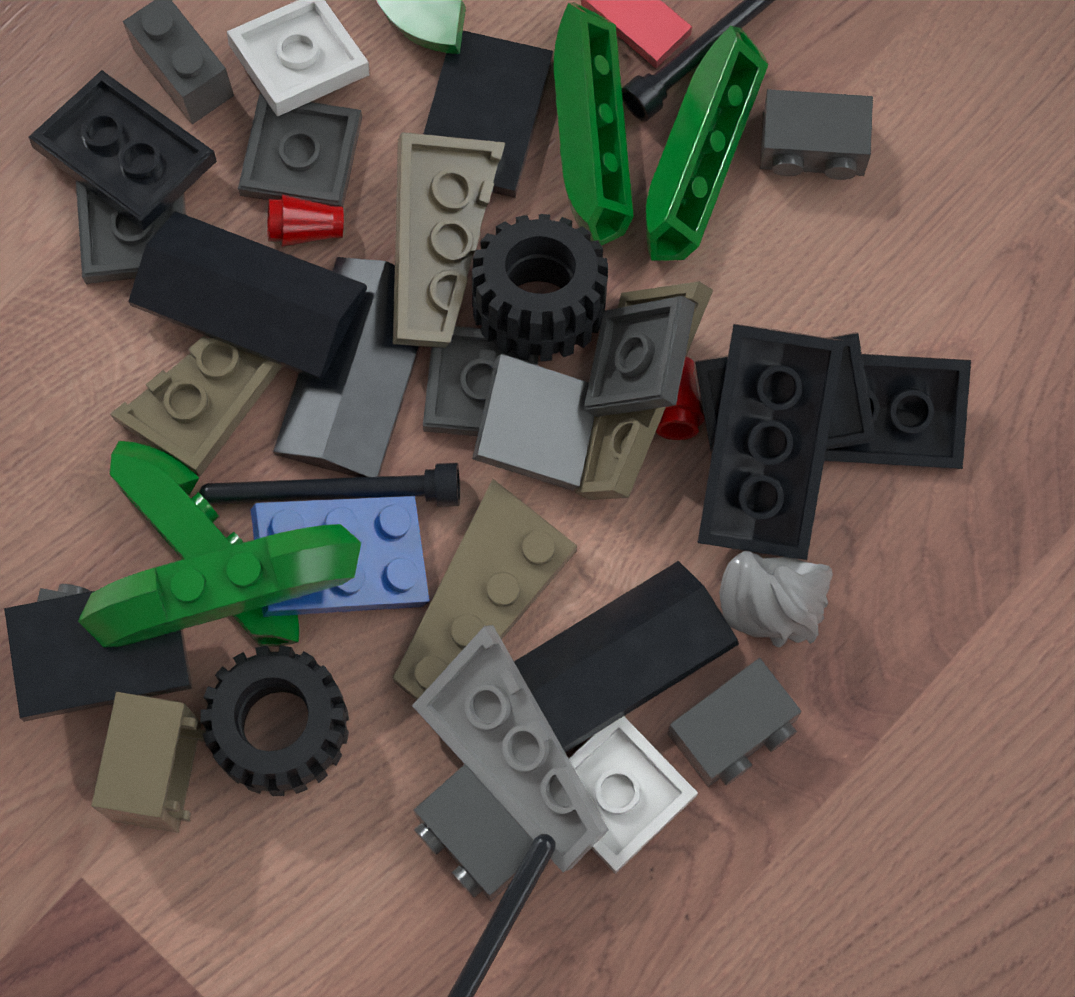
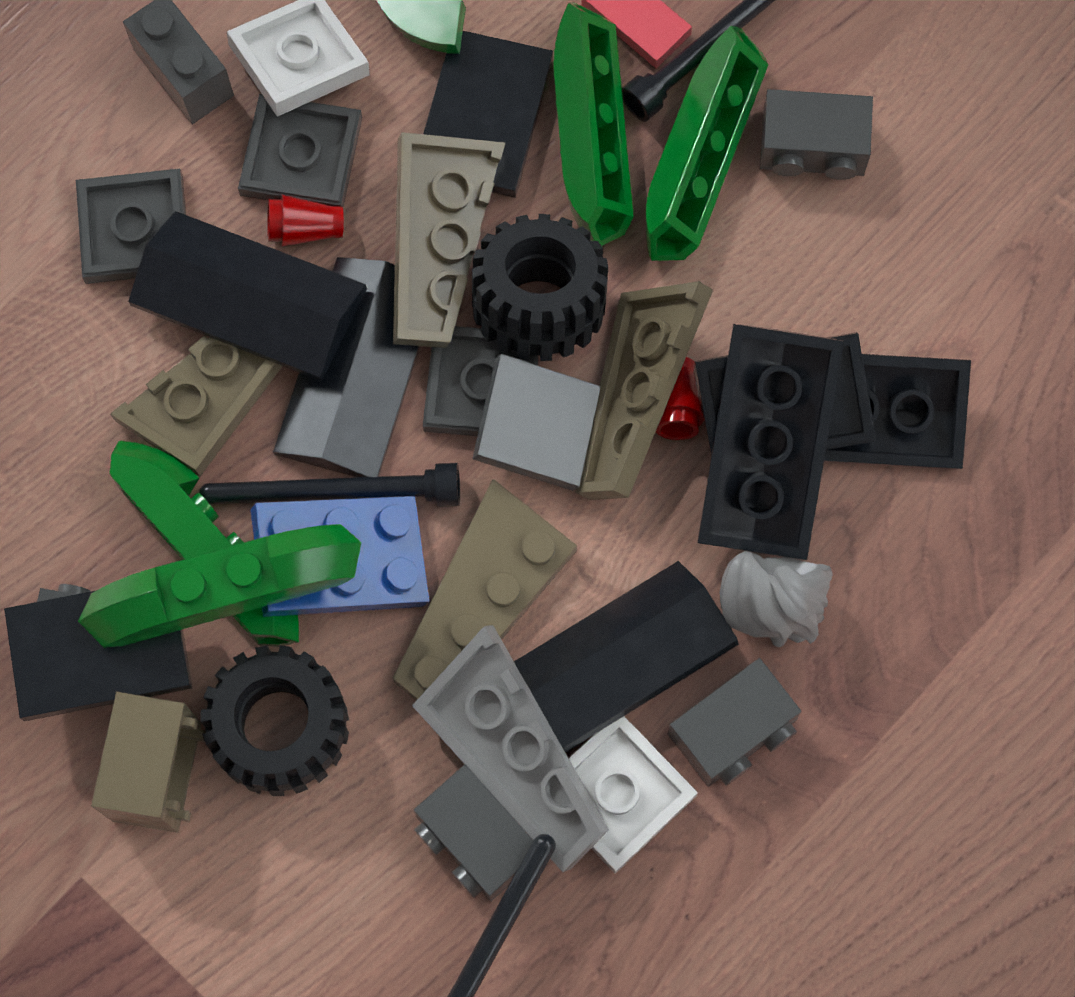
black tile [28,70,217,230] -> none
dark grey tile [584,296,695,417] -> none

